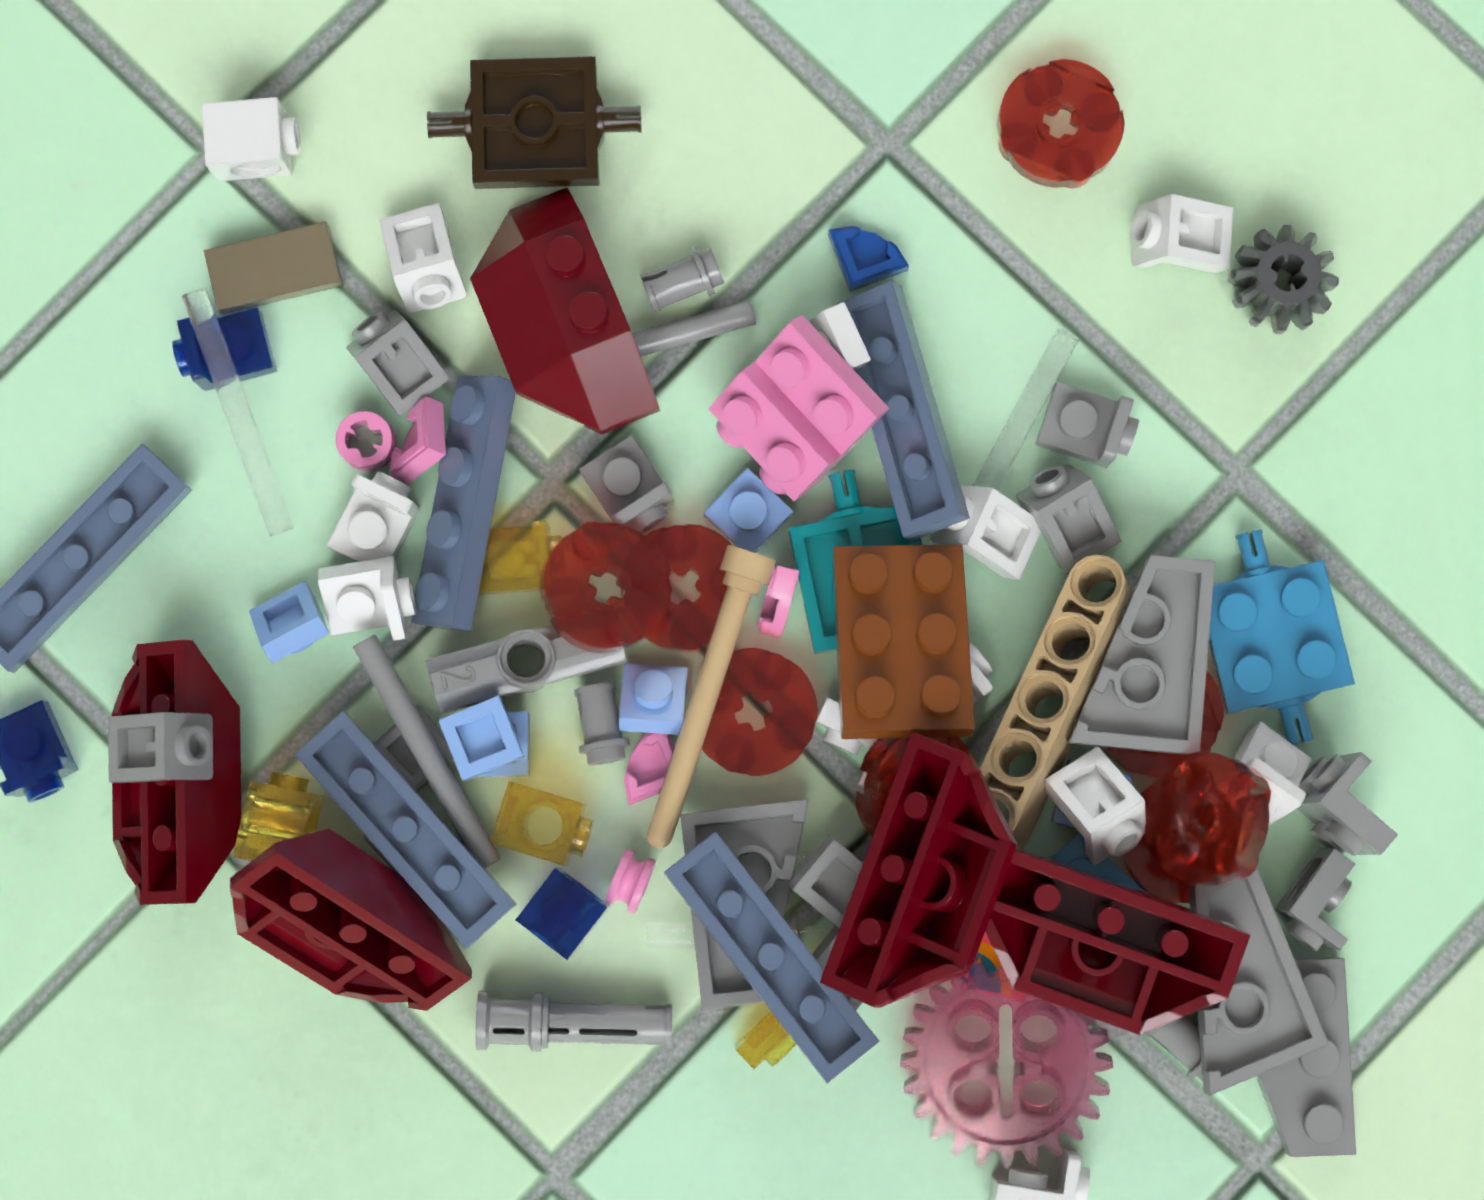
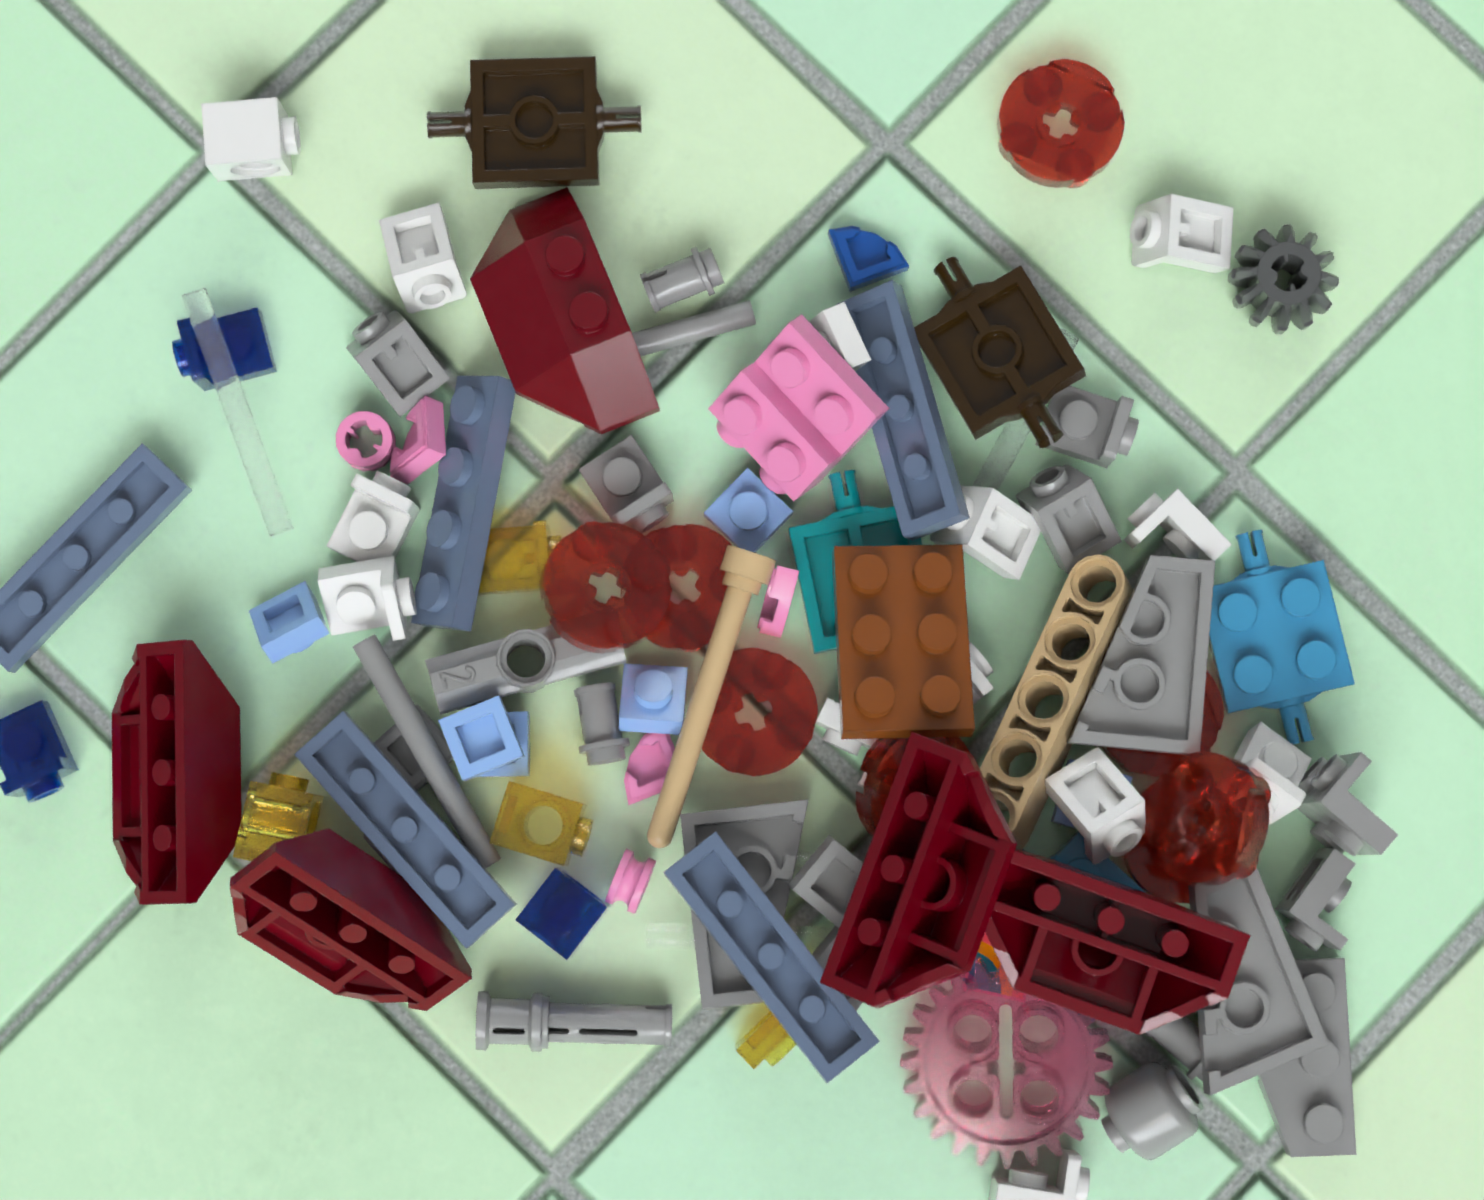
light grey bracket [108,712,213,783] -> none
dark tan tile [203,221,343,315] -> none
none -> dark brown plate [914,257,1086,448]
none -> light grey head [1101,1062,1203,1160]
none -> white bracket [1123,489,1232,561]

